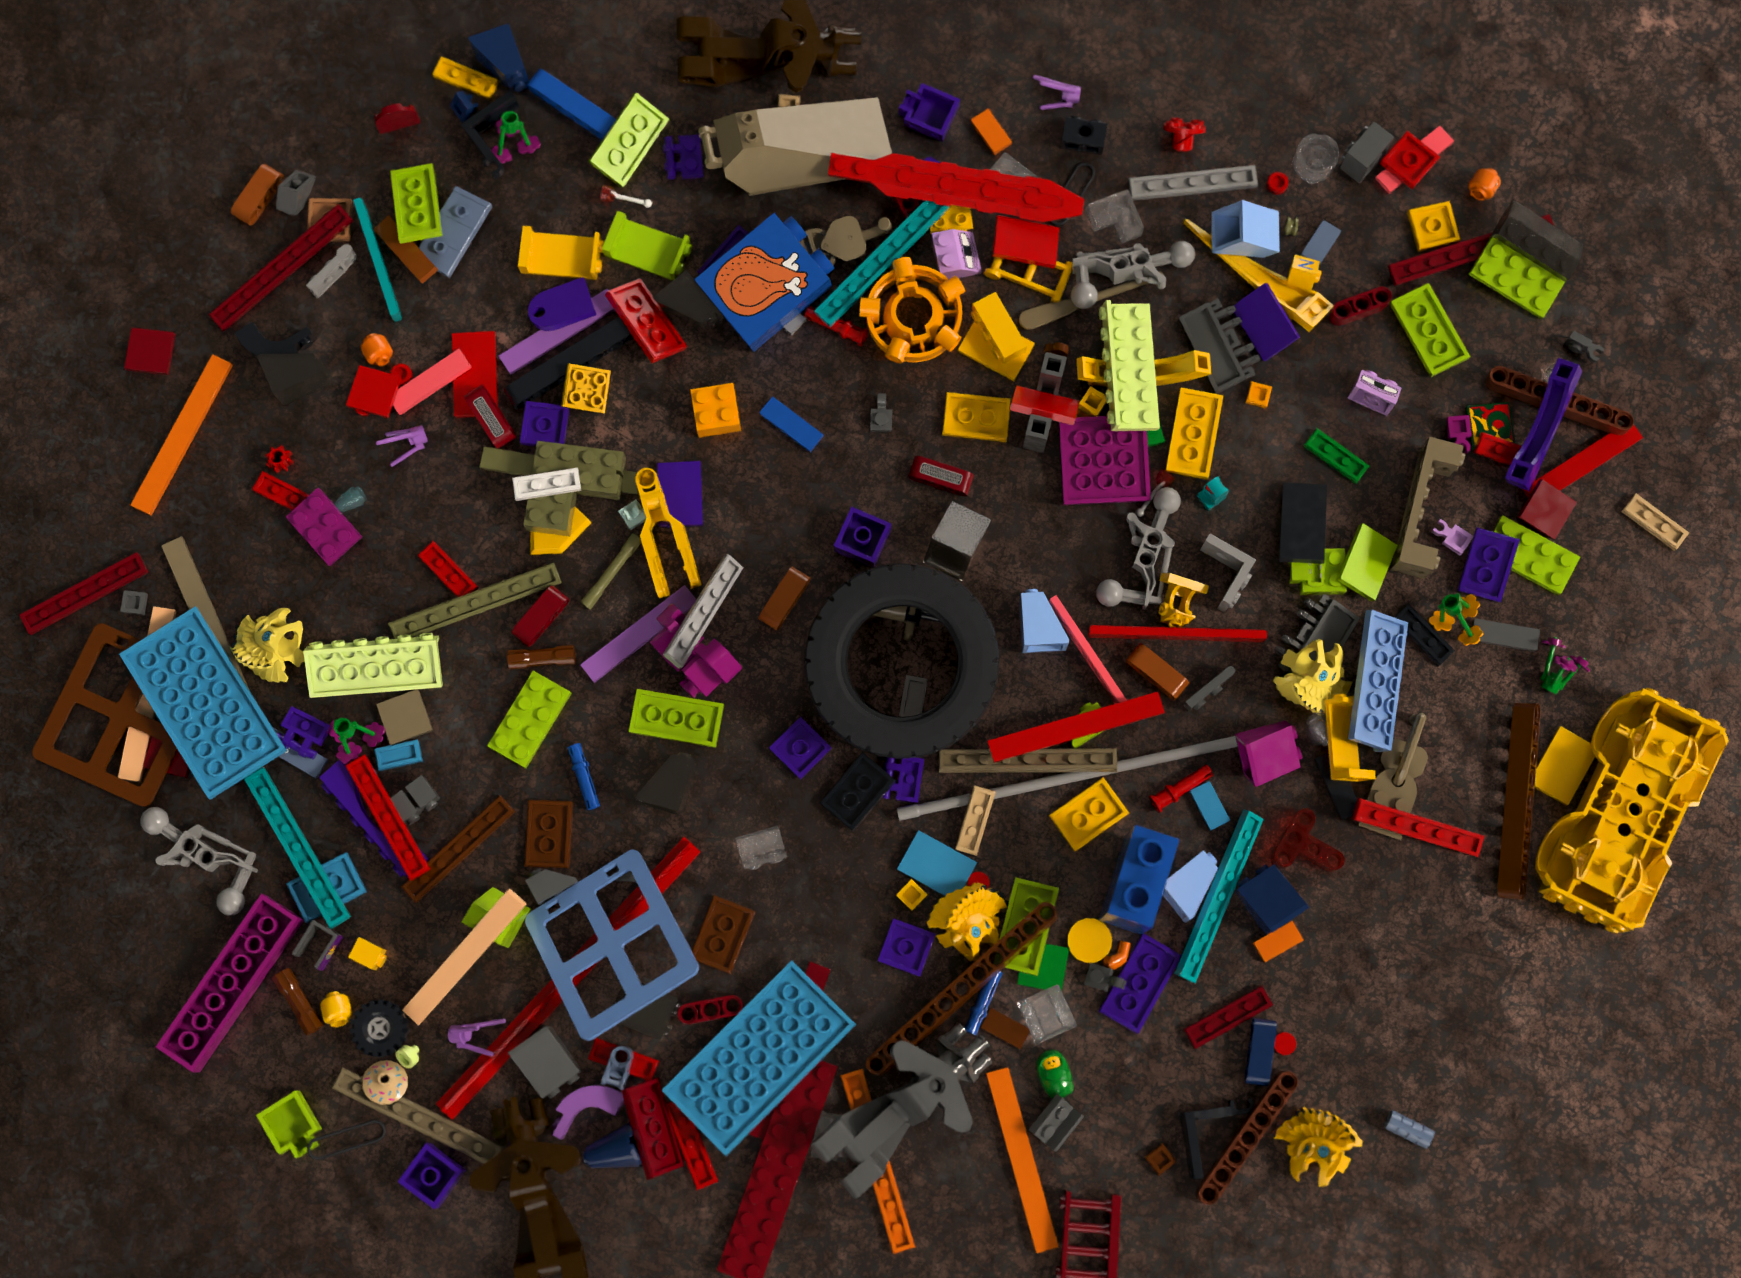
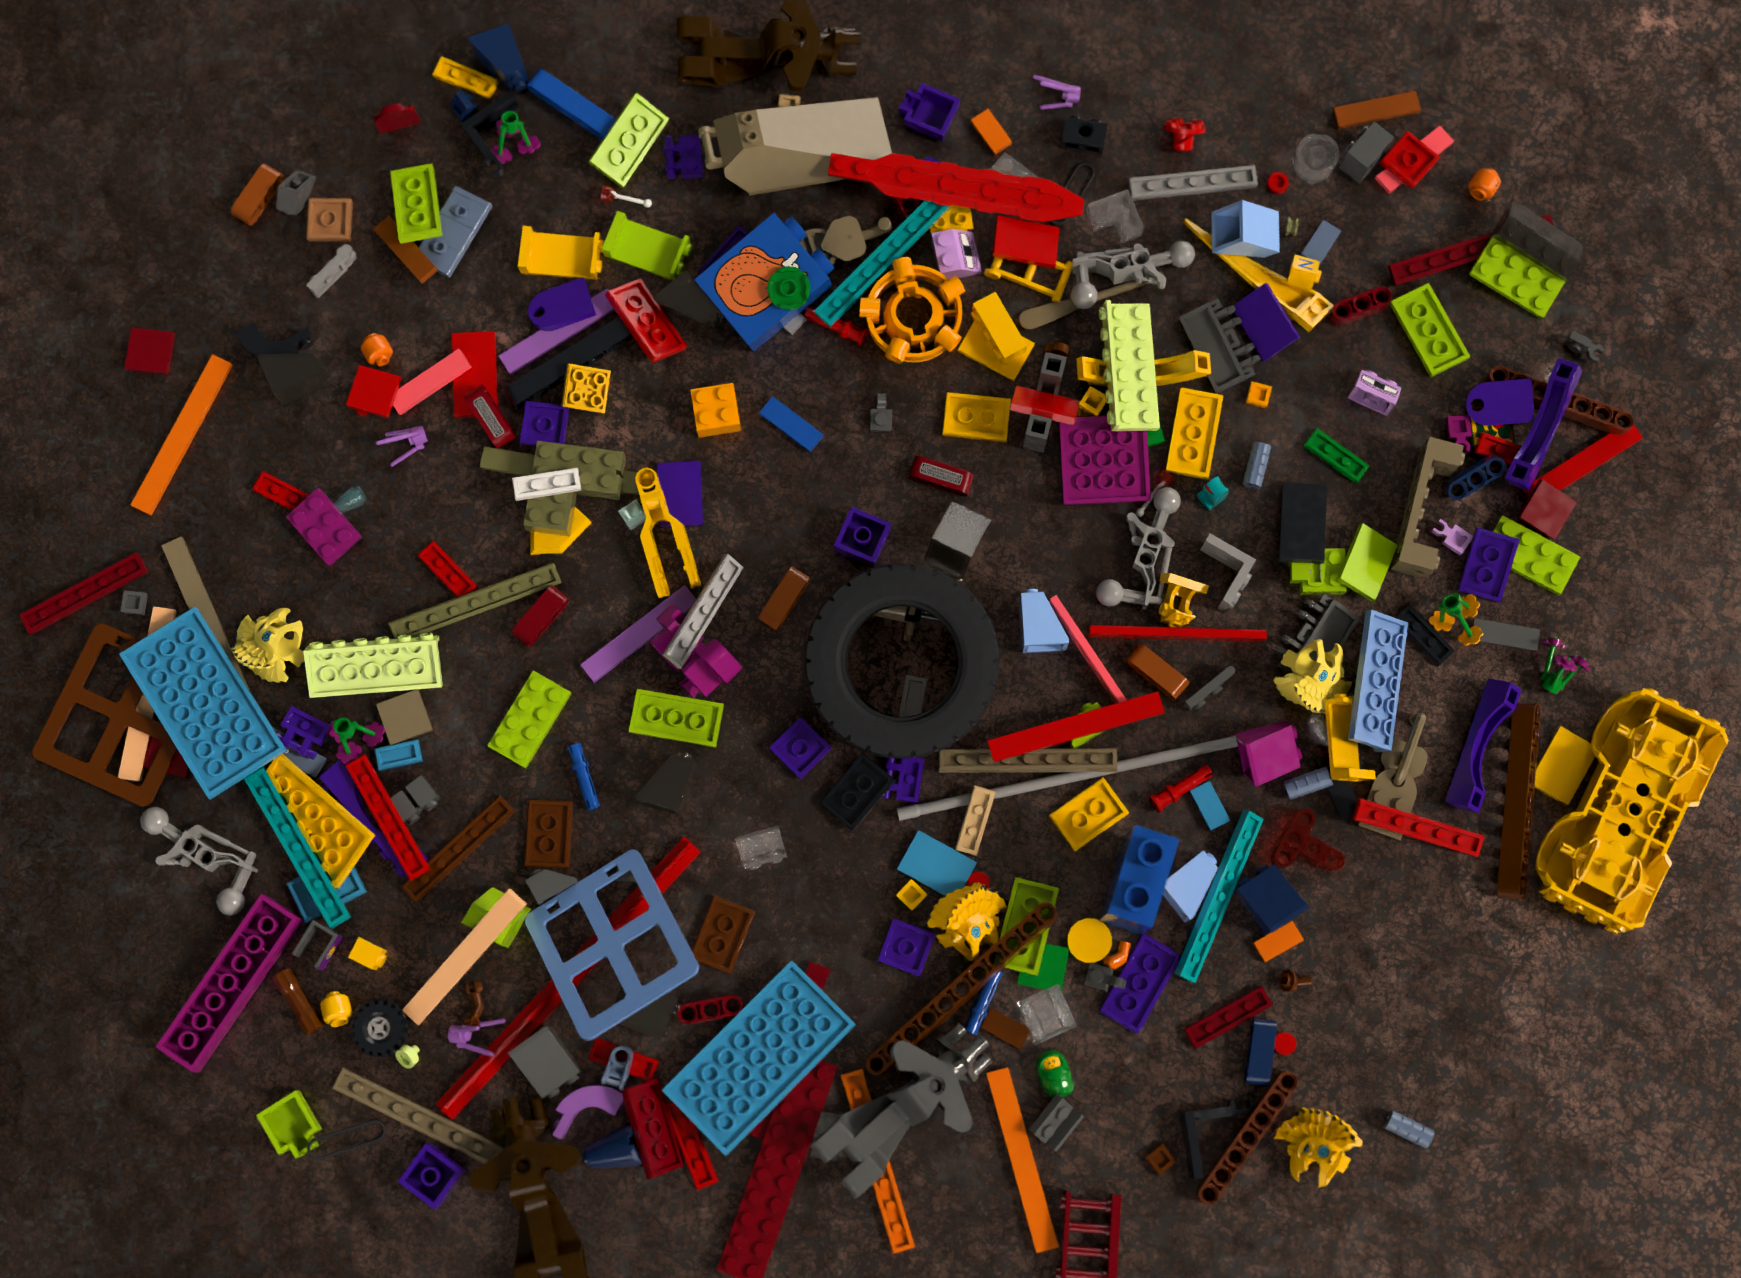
dark red tile [208,203,354,332] -> none
red gear [265,445,294,473] -> none
teal tile [353,198,402,322] -> none
tan dish [362,1060,408,1105] -> none
red tile [390,363,413,386] -> none
reddish brown axle [507,645,576,670] -> none
olive piece [580,533,642,610] -> none
yellow tile [1407,201,1461,252] -> none
tan tile [1621,494,1689,551] -> none
none -> yellow wing [266,754,375,889]
none -> reddish brown arm [464,981,484,1032]
none -> green tile [767,266,811,311]
none -> sand blue axle [1243,442,1271,489]
none -> reddish brown plate [1279,970,1312,992]
none -> sand blue axle [1284,766,1333,800]
none -> dark orange tile [1333,91,1421,130]
none -> dark blue beam [1443,455,1506,500]
none -> dark purple arch [1445,678,1522,814]
none -> dark purple tile [1466,378,1534,426]

